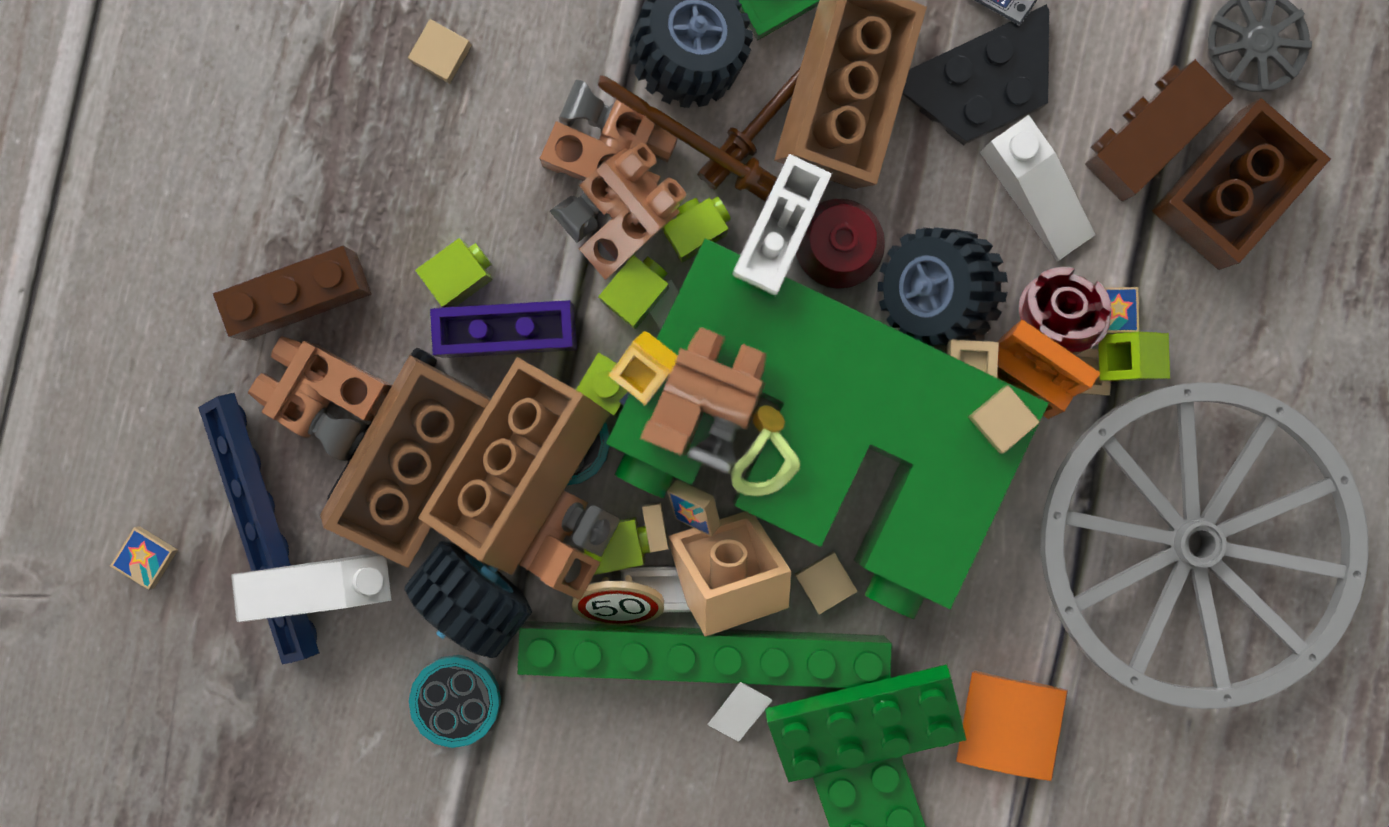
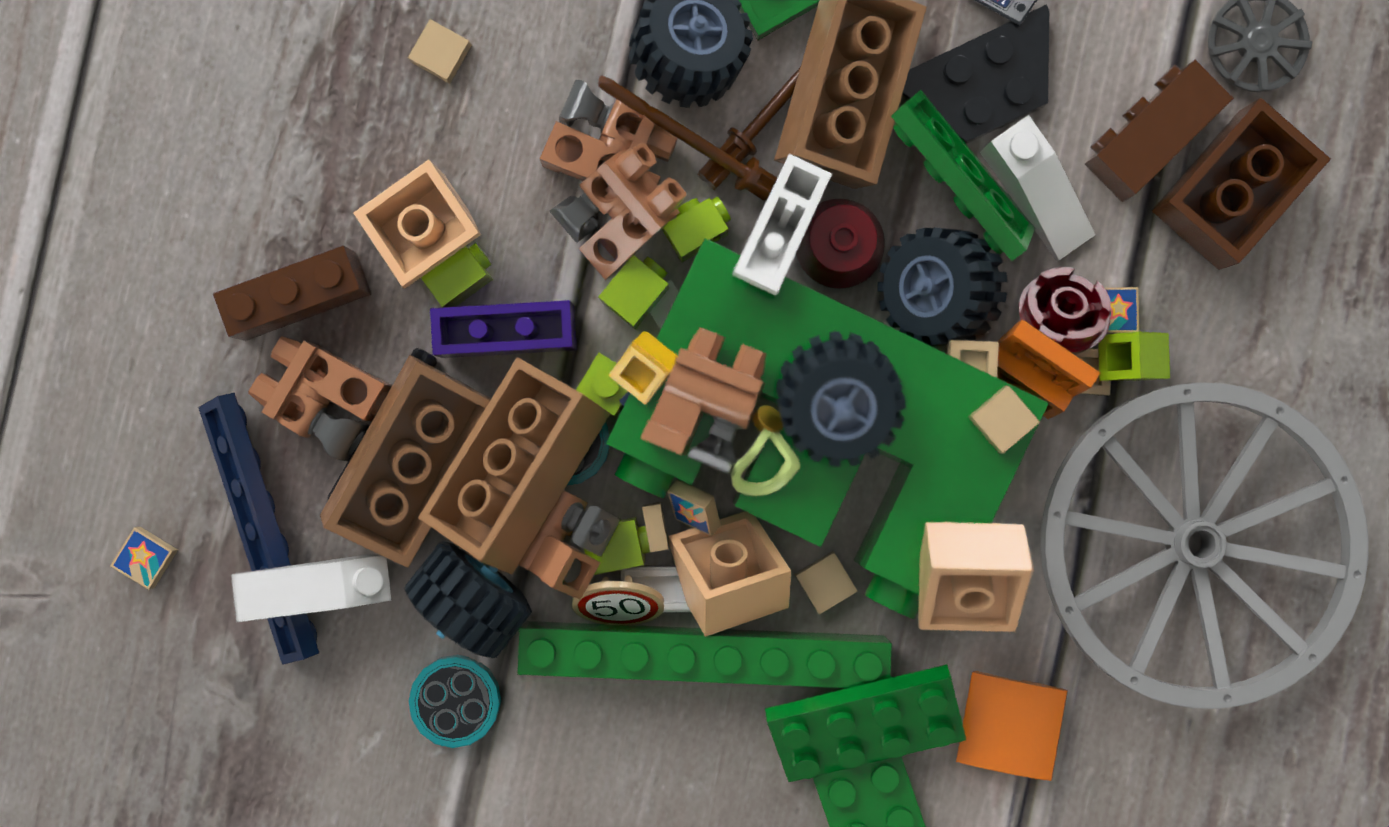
white sticker [708,682,772,742] -> none
none -> light nougat slope [353,159,481,288]
none -> black wheel [776,332,906,467]
none -> green plate [891,90,1035,262]
none -> light nougat slope [918,522,1033,632]

